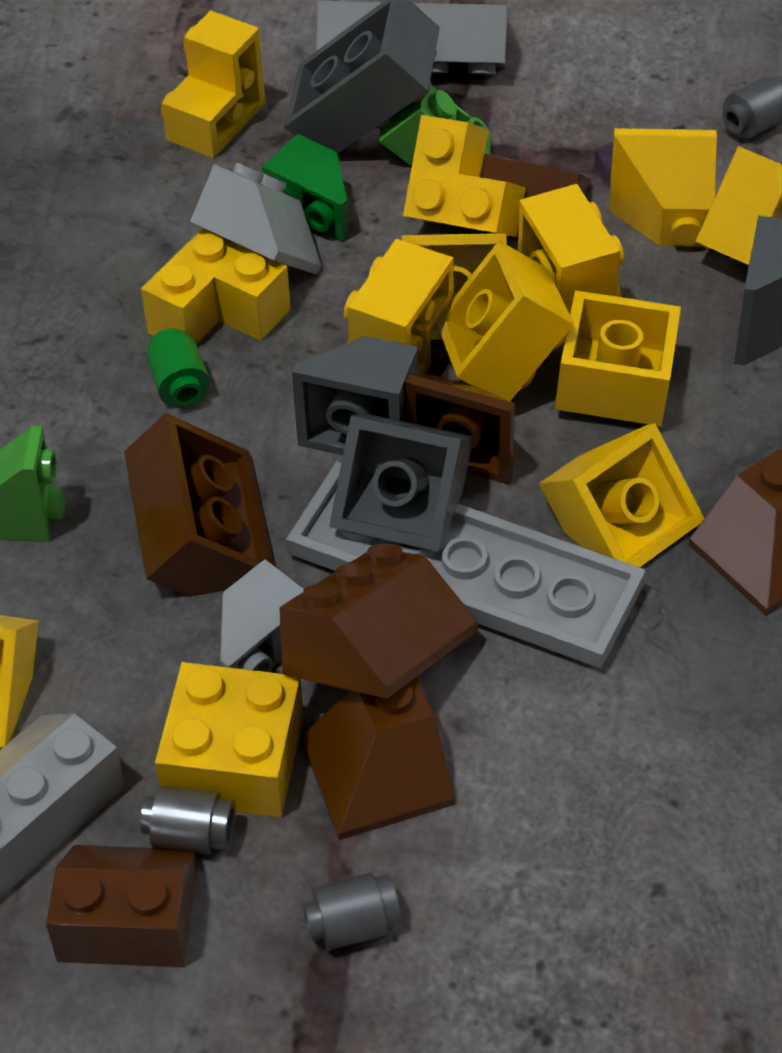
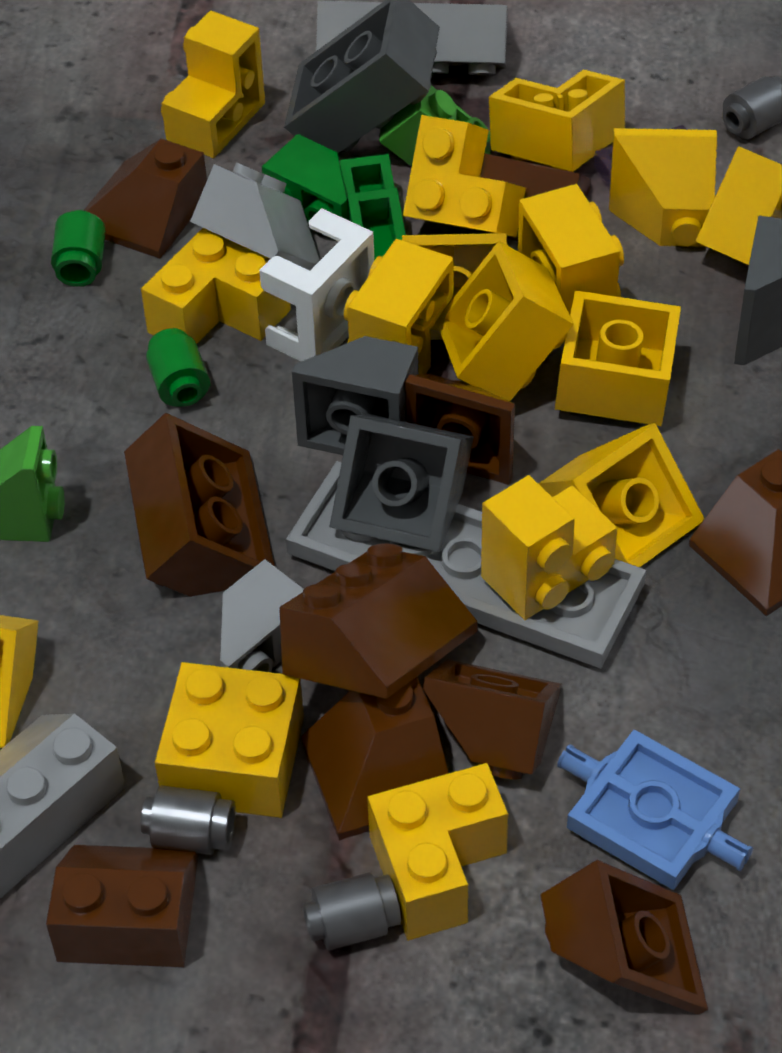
none -> green brick [51,210,106,287]
none -> reddish brown slope [84,139,207,259]
none -> white panel [259,208,375,361]
none -> green slope [340,154,406,259]
none -> yellow brick [367,763,508,941]
none -> reddish brown slope [423,659,562,779]
none -> yellow brick [481,475,618,620]
none -> yellow brick [489,69,625,172]
none -> reddish brown slope [540,860,708,1015]
none -> medium blue plate [557,729,753,890]

